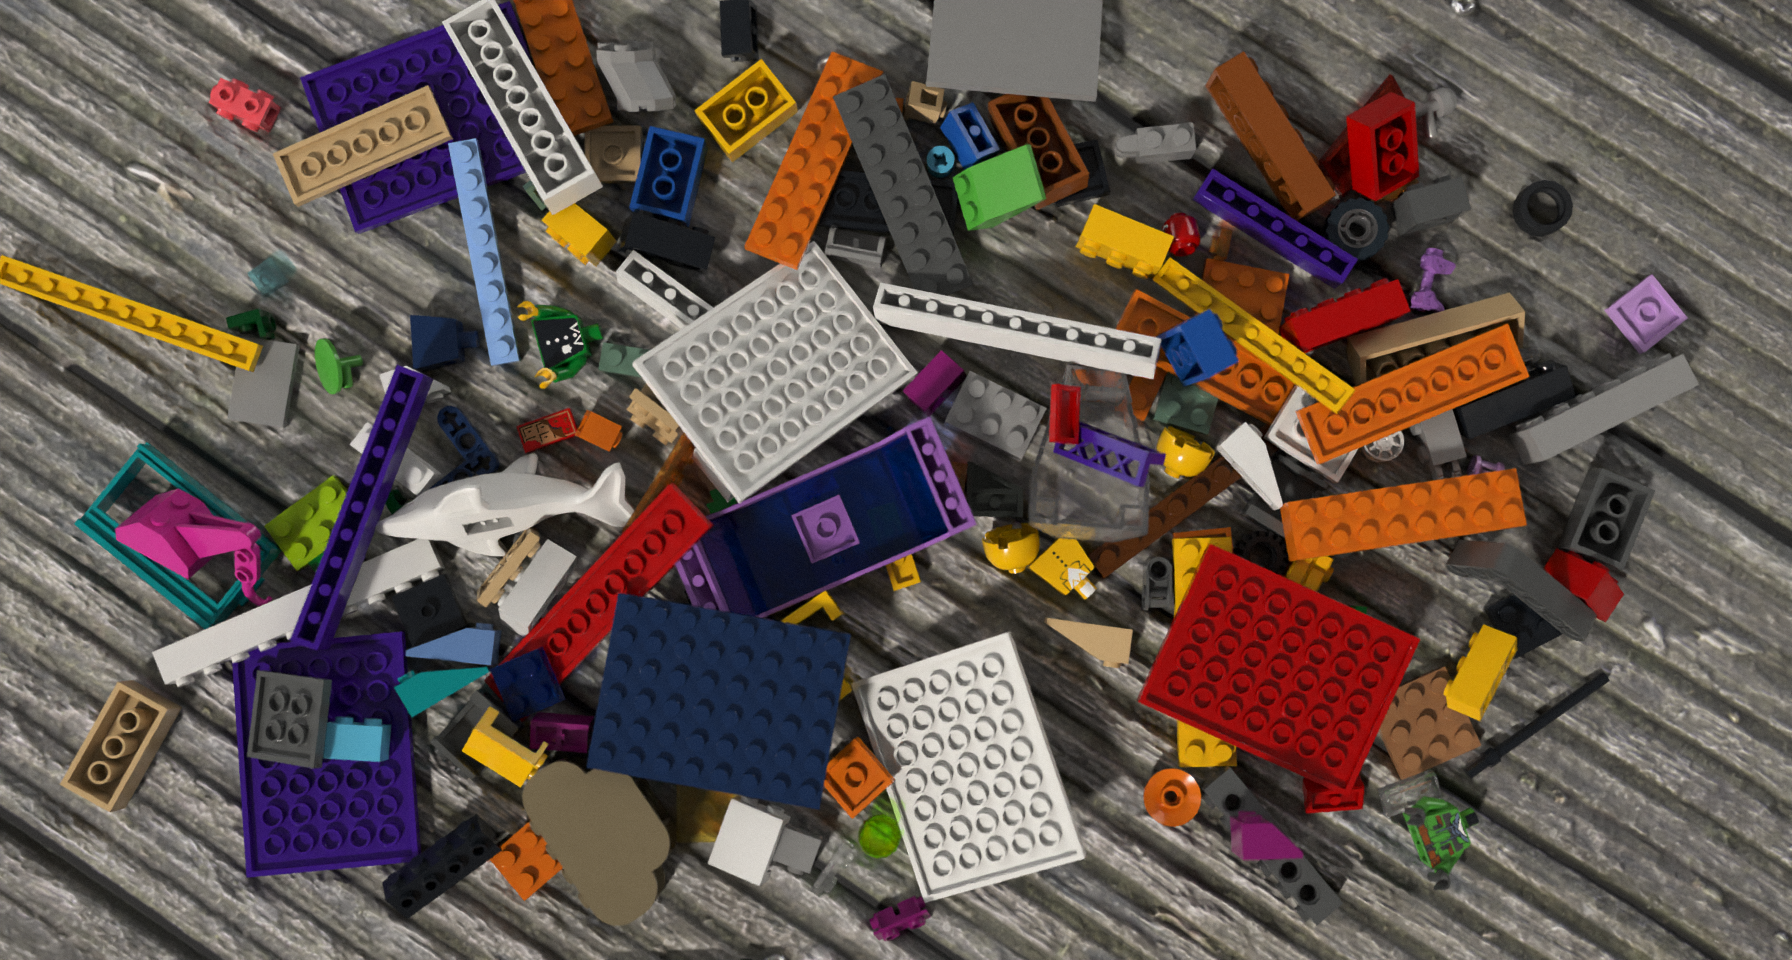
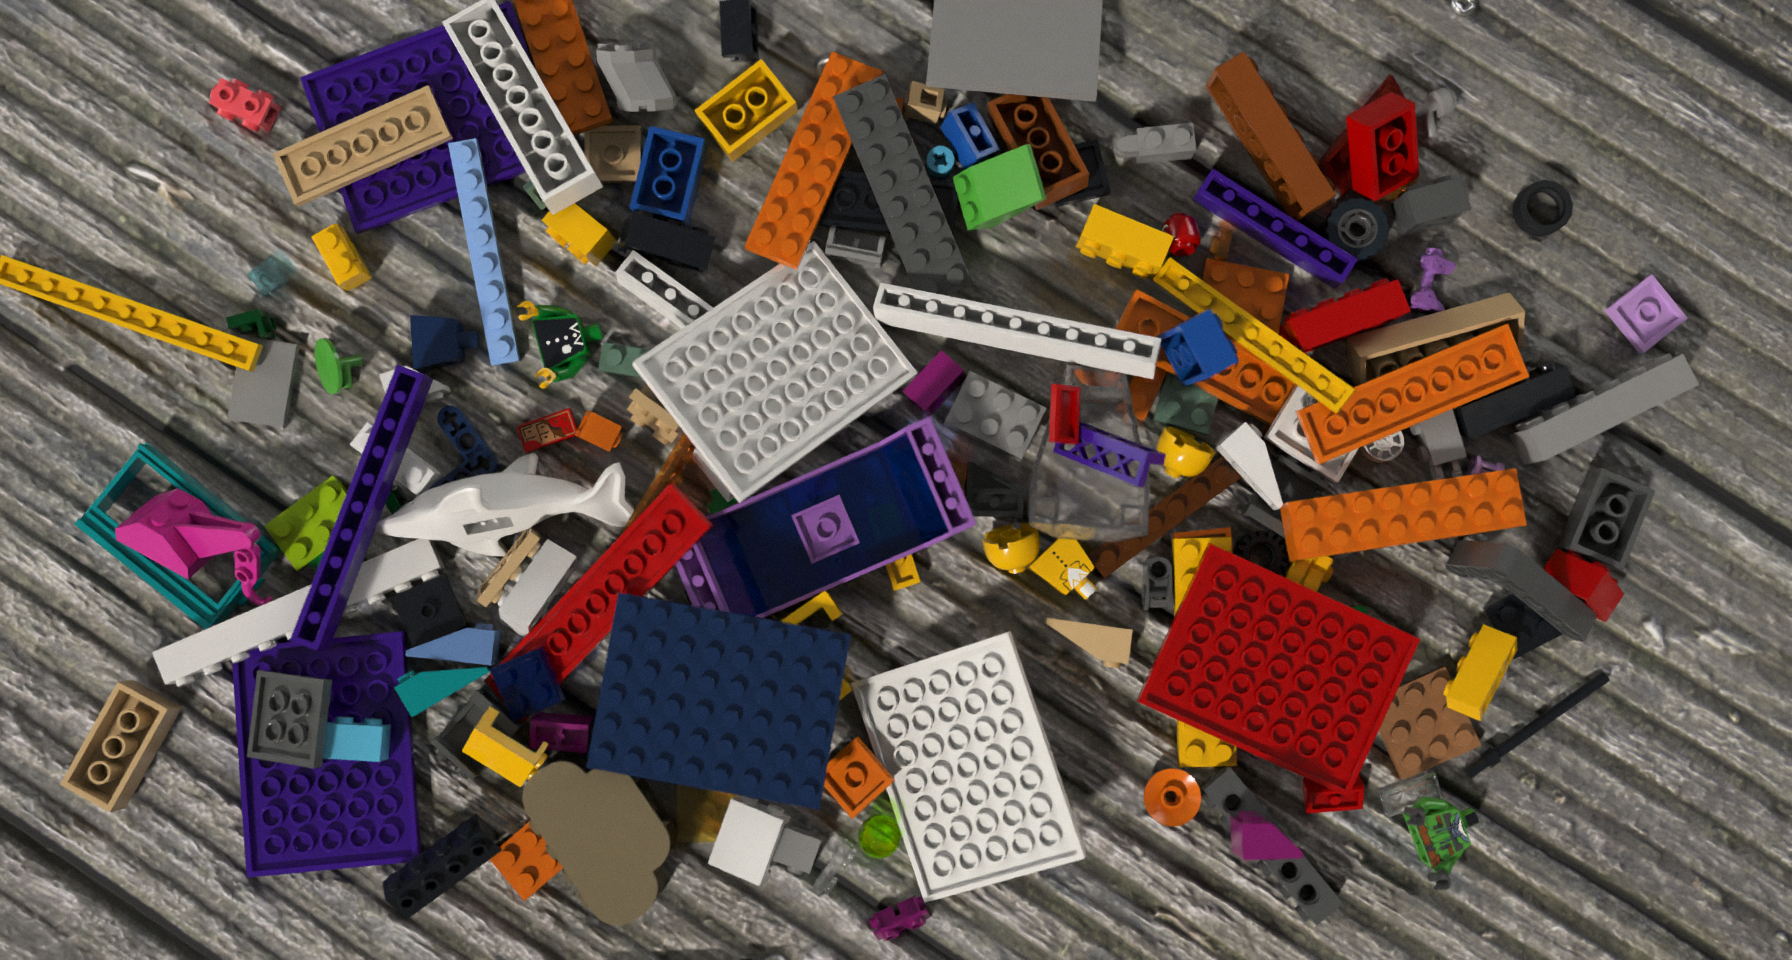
none -> yellow brick [312,223,372,291]

